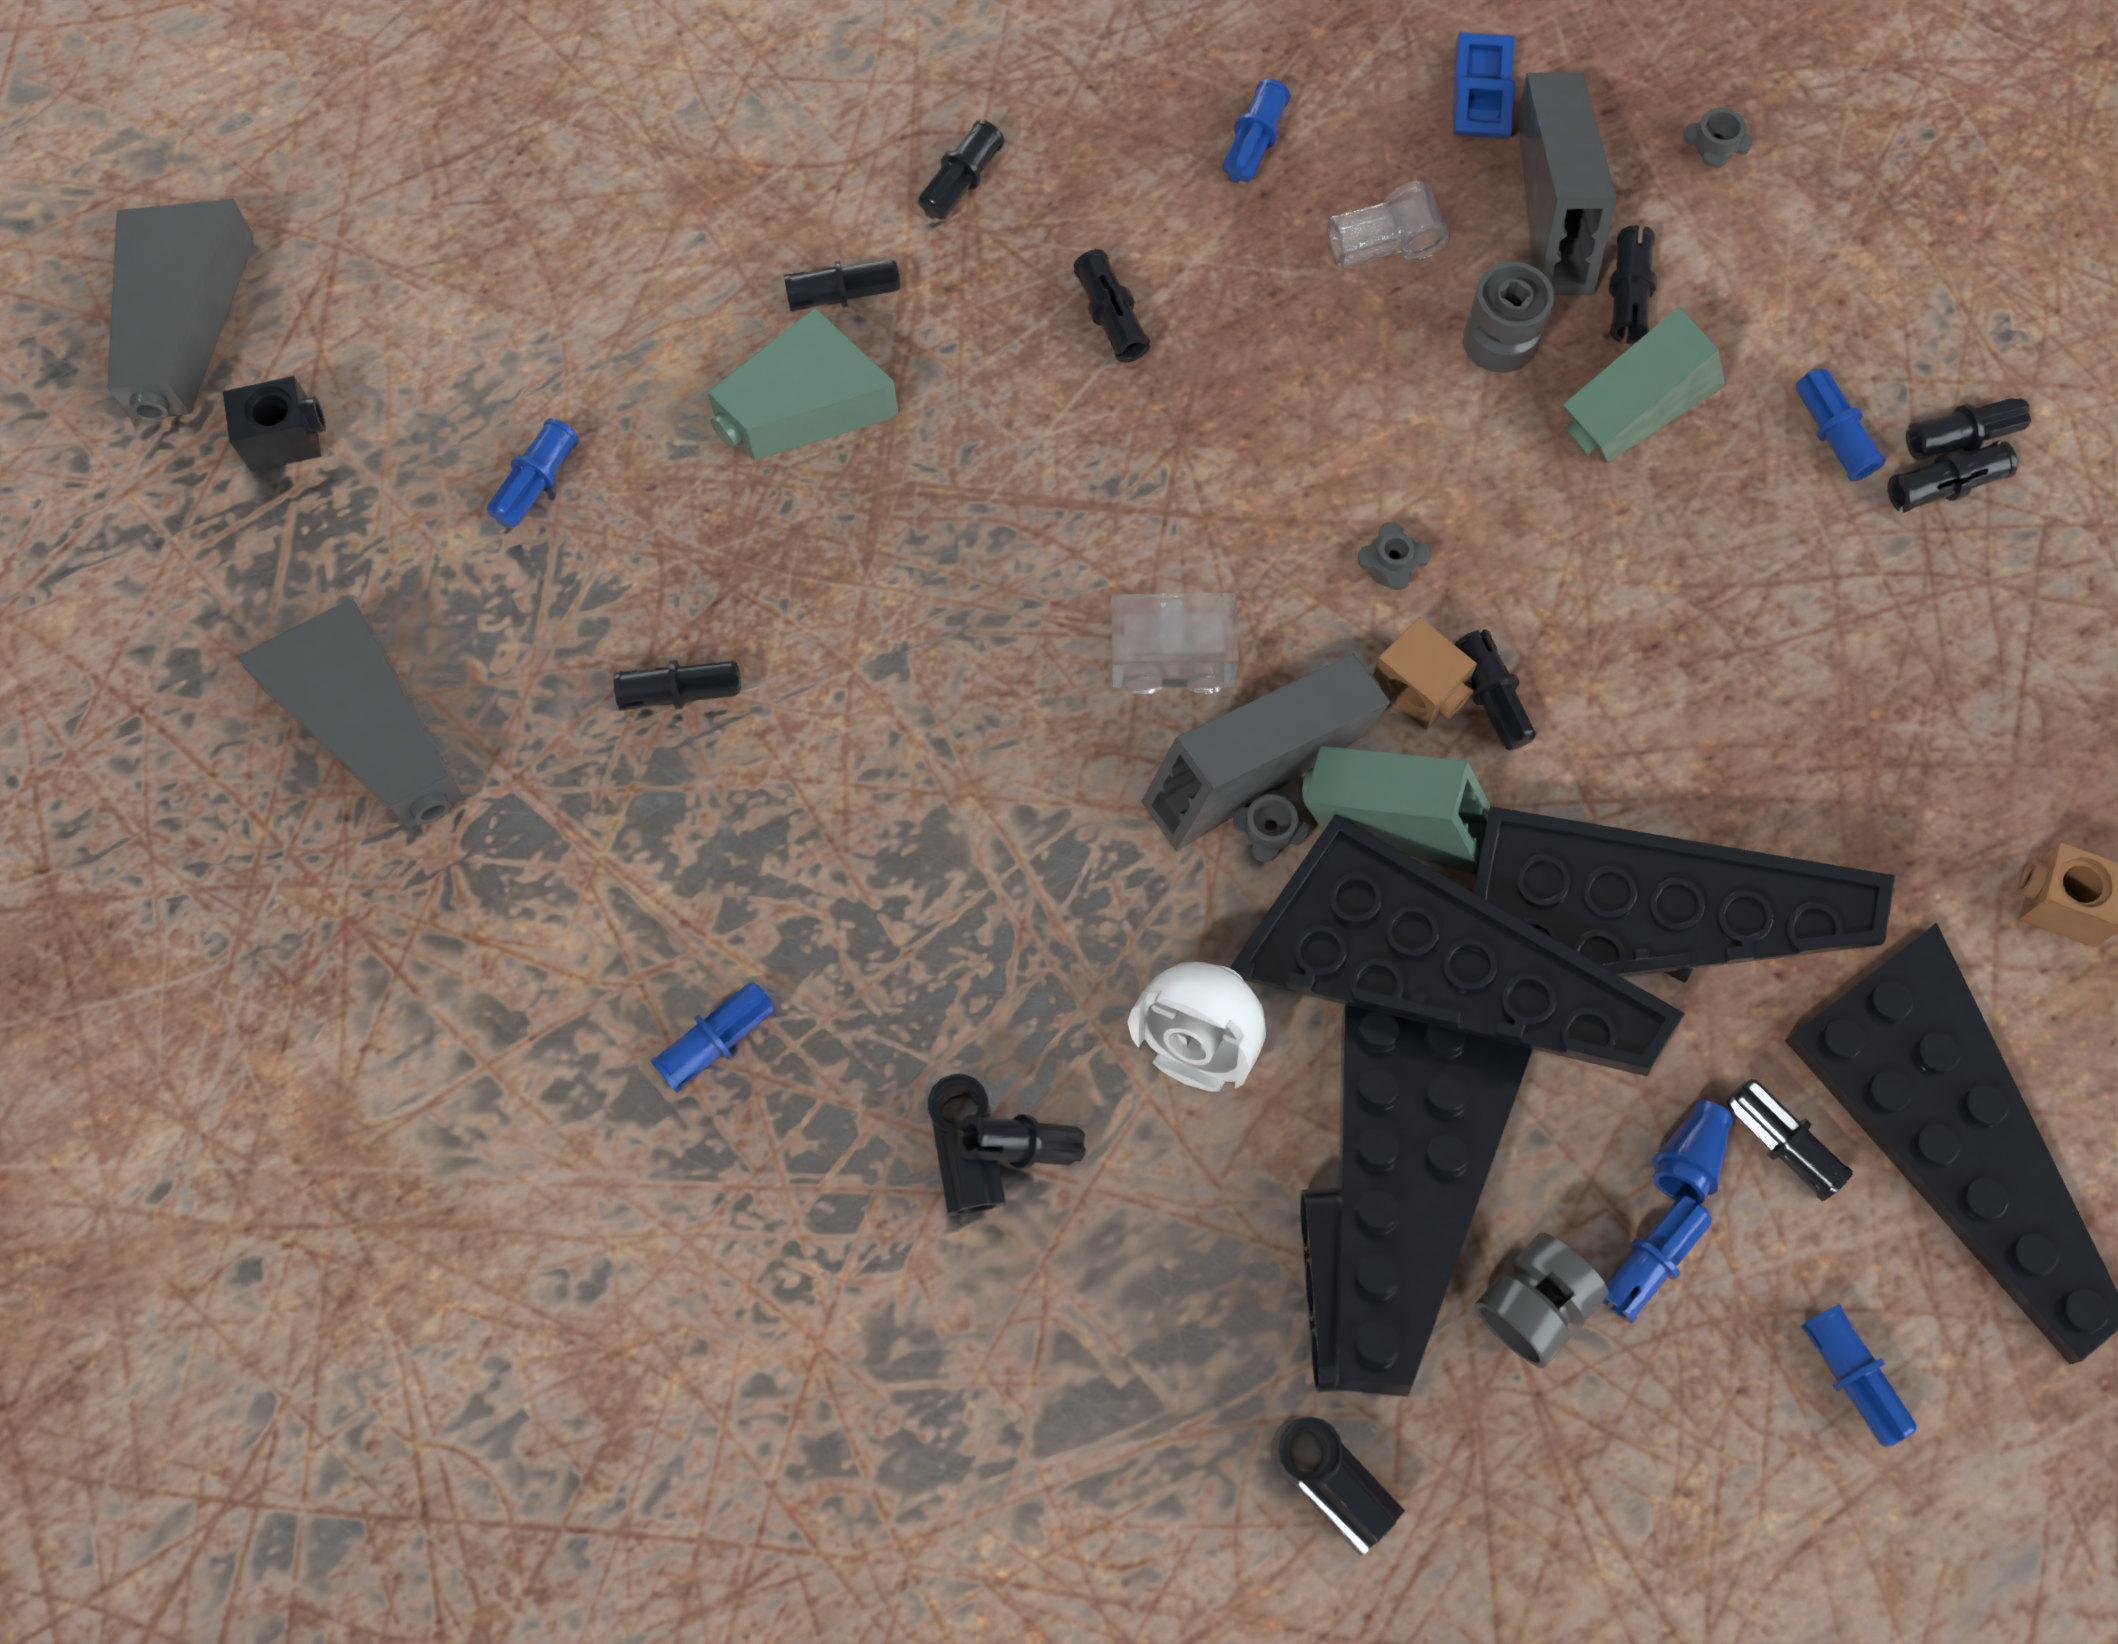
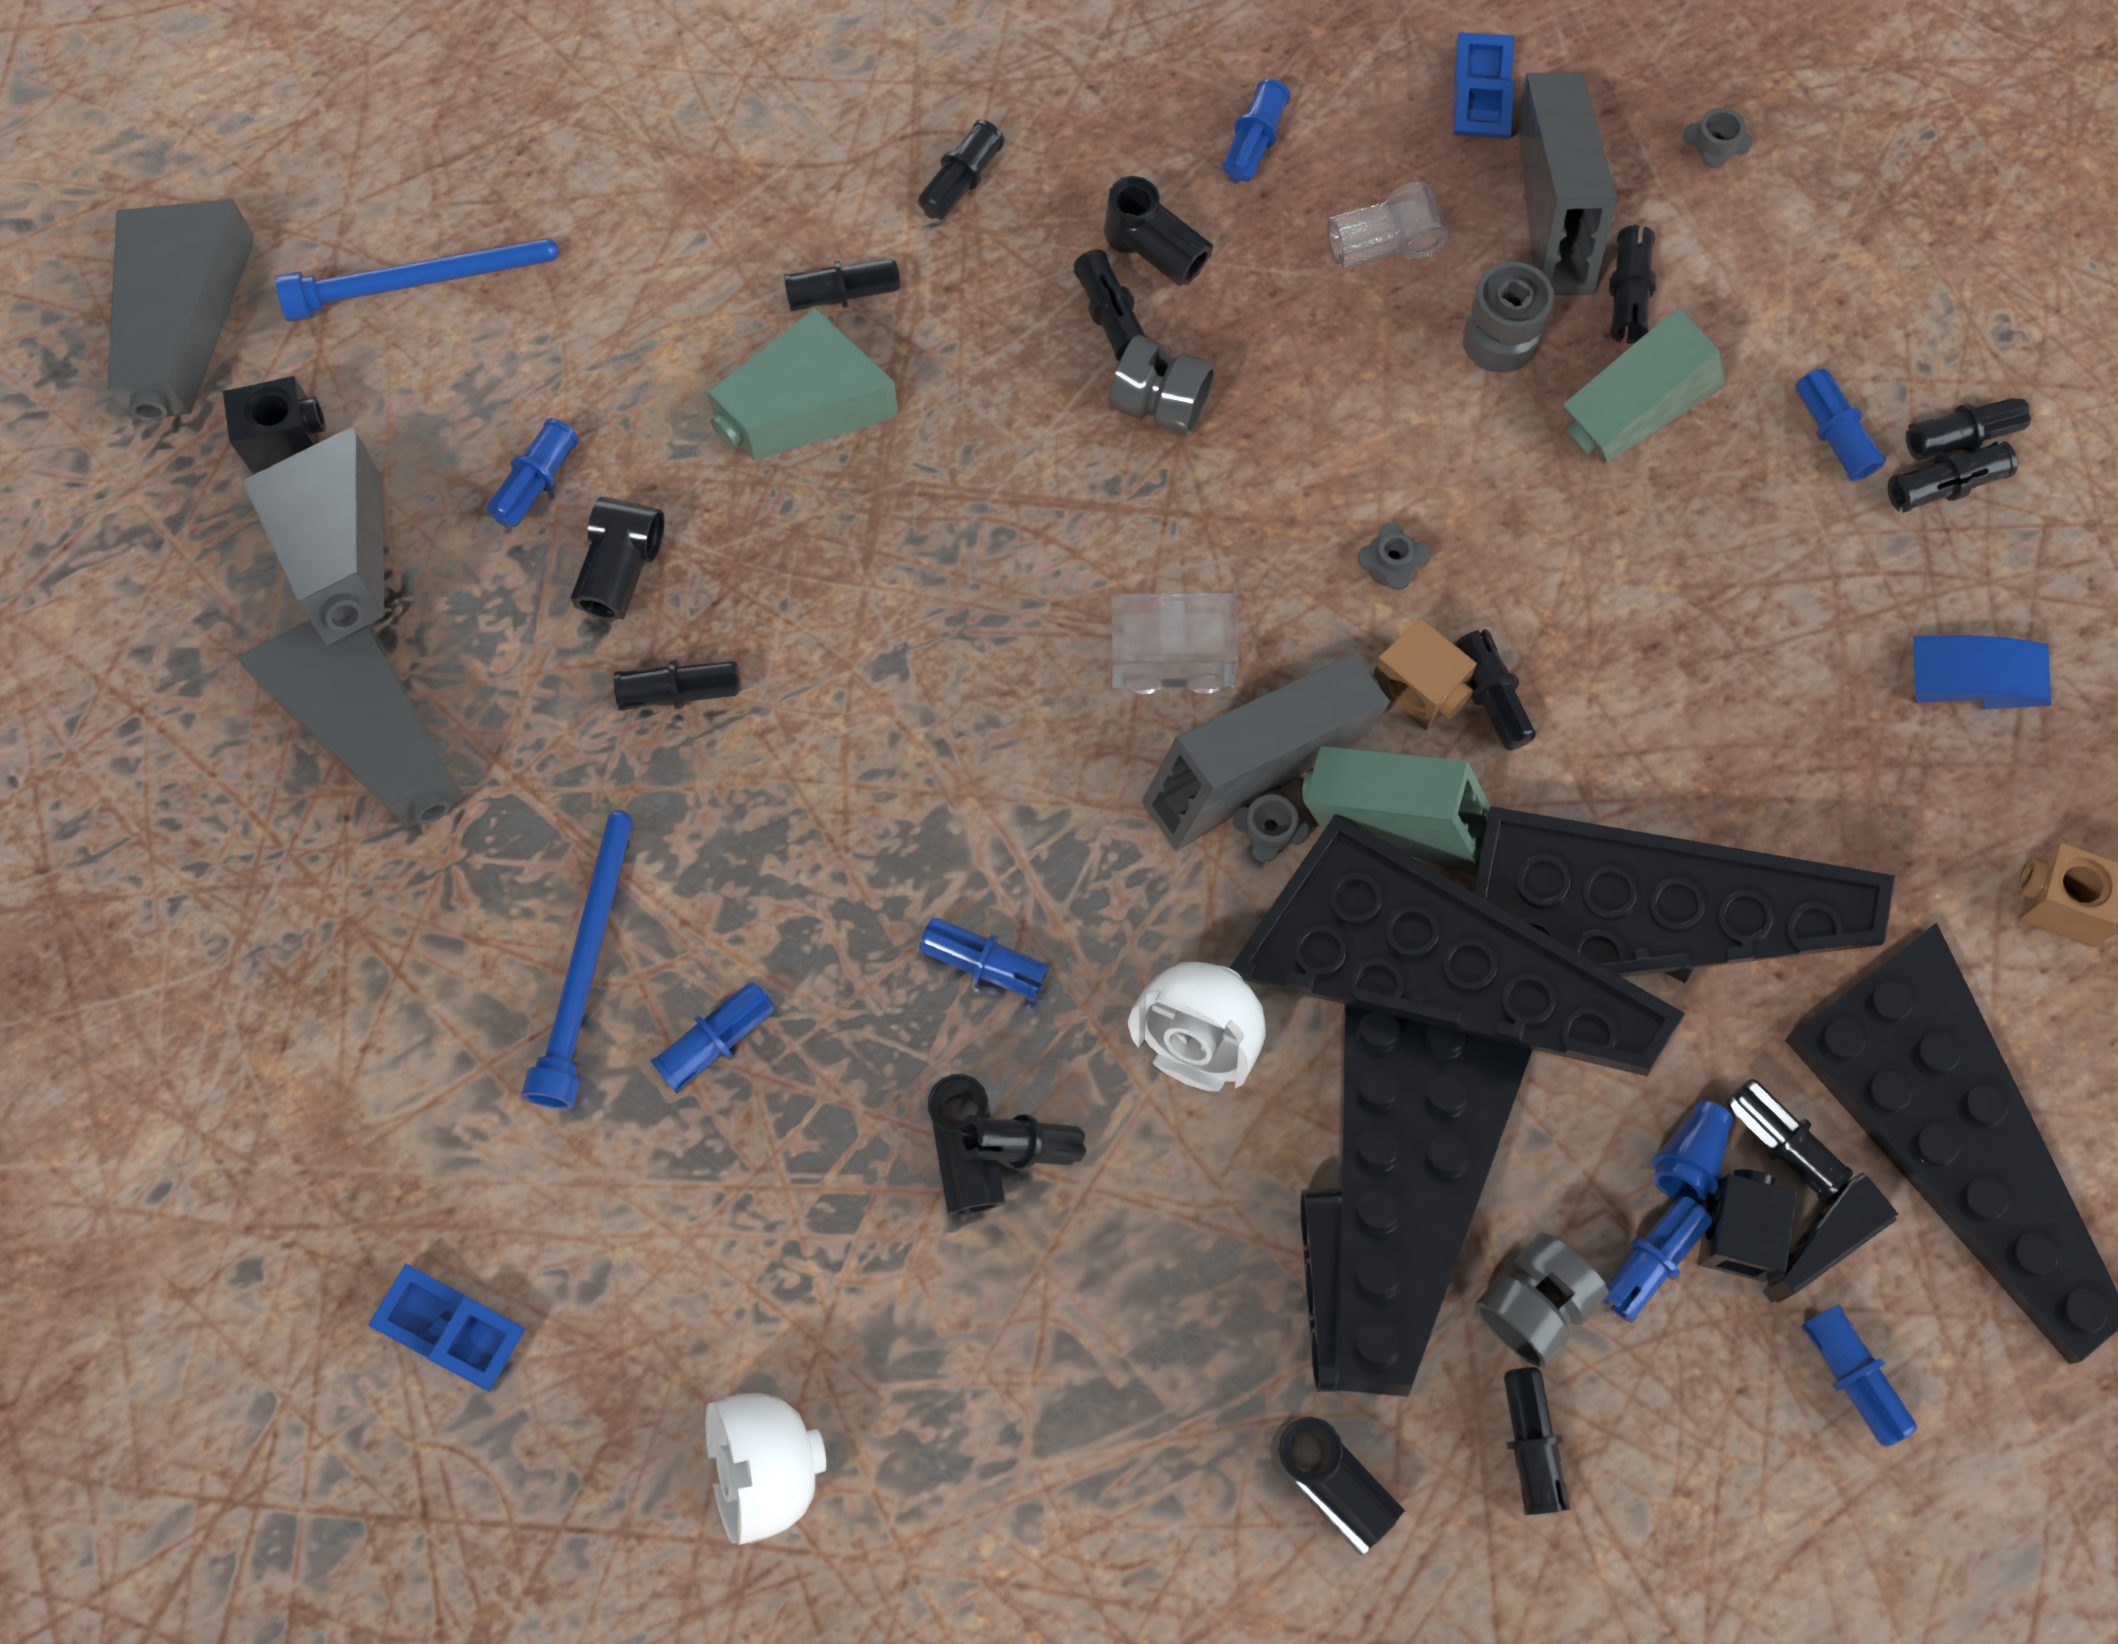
none -> slope [242,426,385,646]
none -> blue piece [275,239,559,322]
none -> blue slope [368,1263,526,1392]
none -> blue piece [521,810,632,1109]
none -> black piece [570,496,665,622]
none -> white cylinder [705,1393,826,1546]
none -> blue axle [919,917,1050,1003]
none -> black piece [1104,176,1213,287]
none -> dark grey wheel [1109,335,1216,437]
none -> black axle [1504,1367,1571,1515]
none -> black brick [1697,1169,1797,1282]
none -> black slope [1763,1172,1899,1303]
none -> blue slope [1913,635,2051,709]

